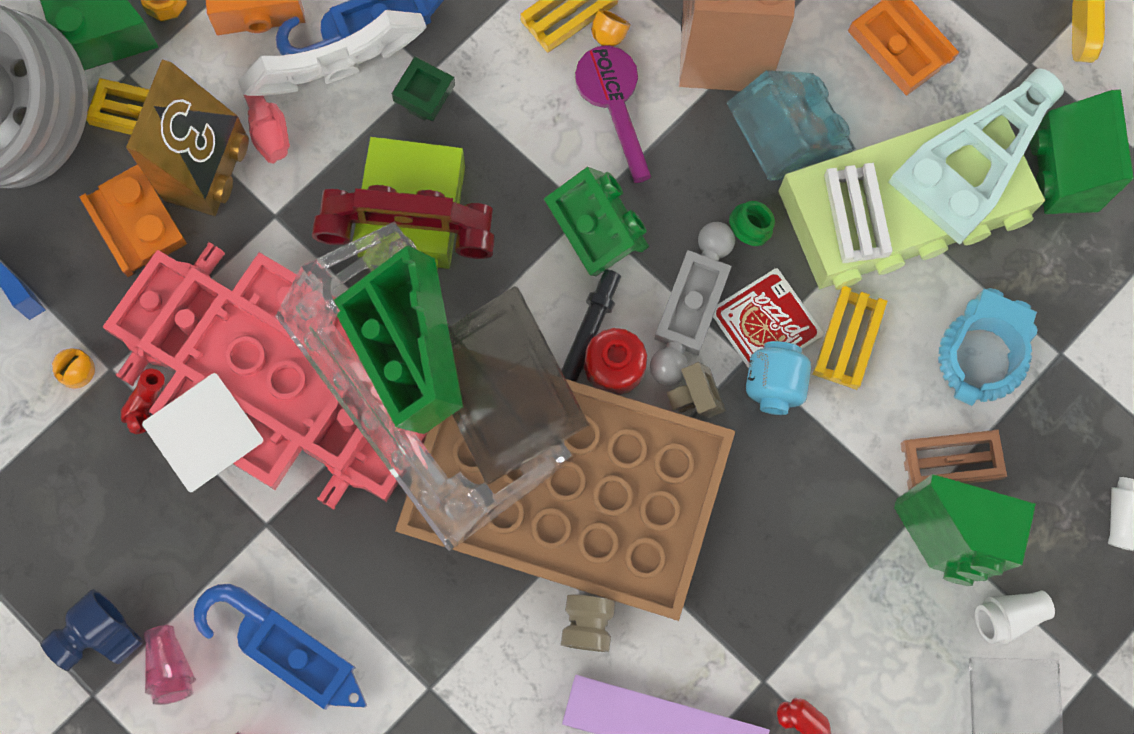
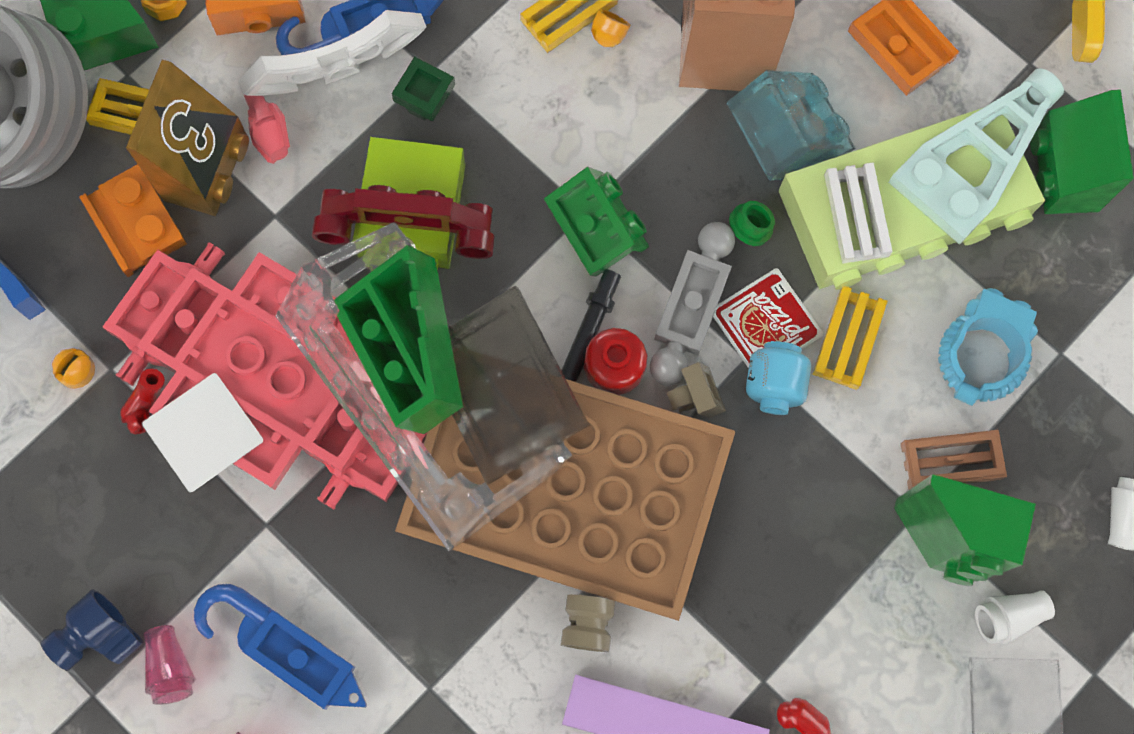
magenta piece [575,46,651,183] -> none

